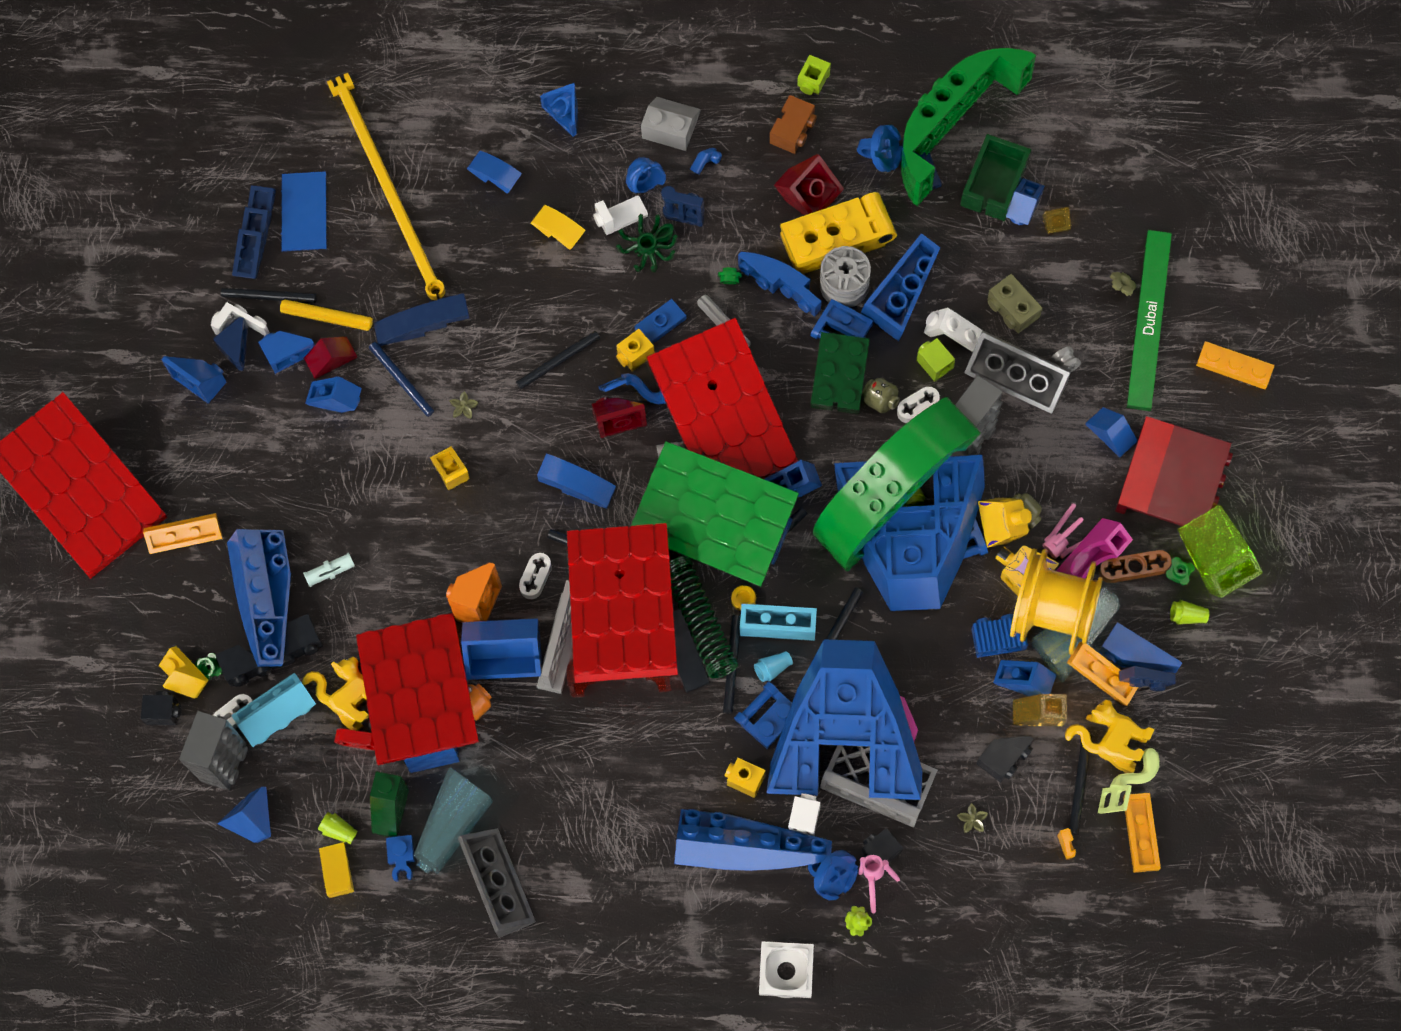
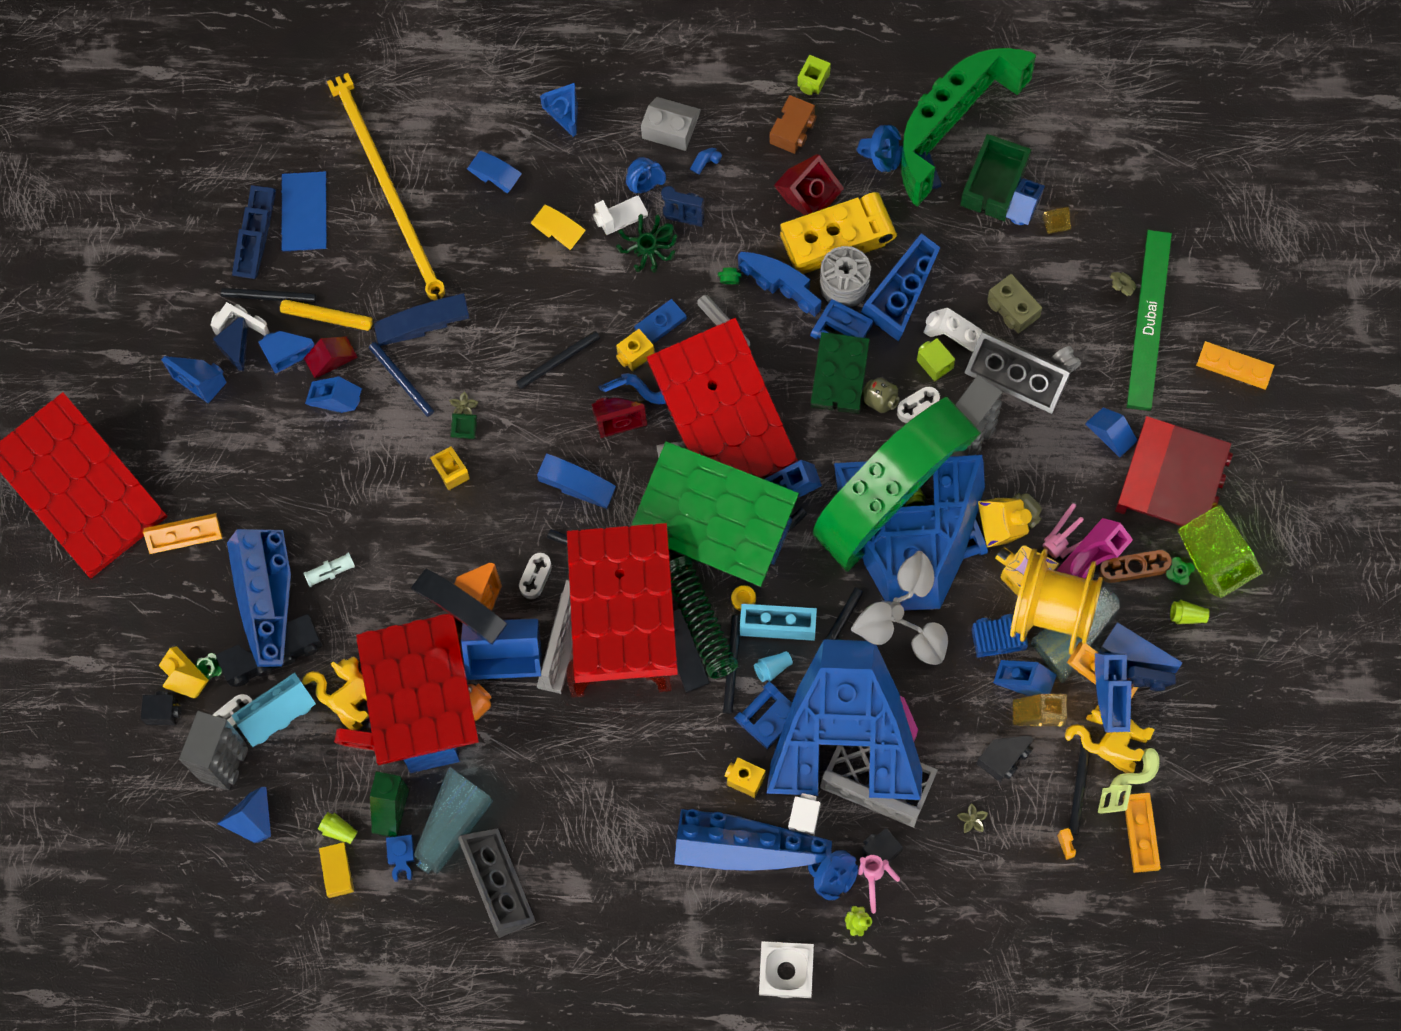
none -> black slope [411,568,507,645]
none -> dark green tile [450,413,477,439]
none -> light grey plant [851,551,948,665]
none -> blue slope [1095,653,1132,732]

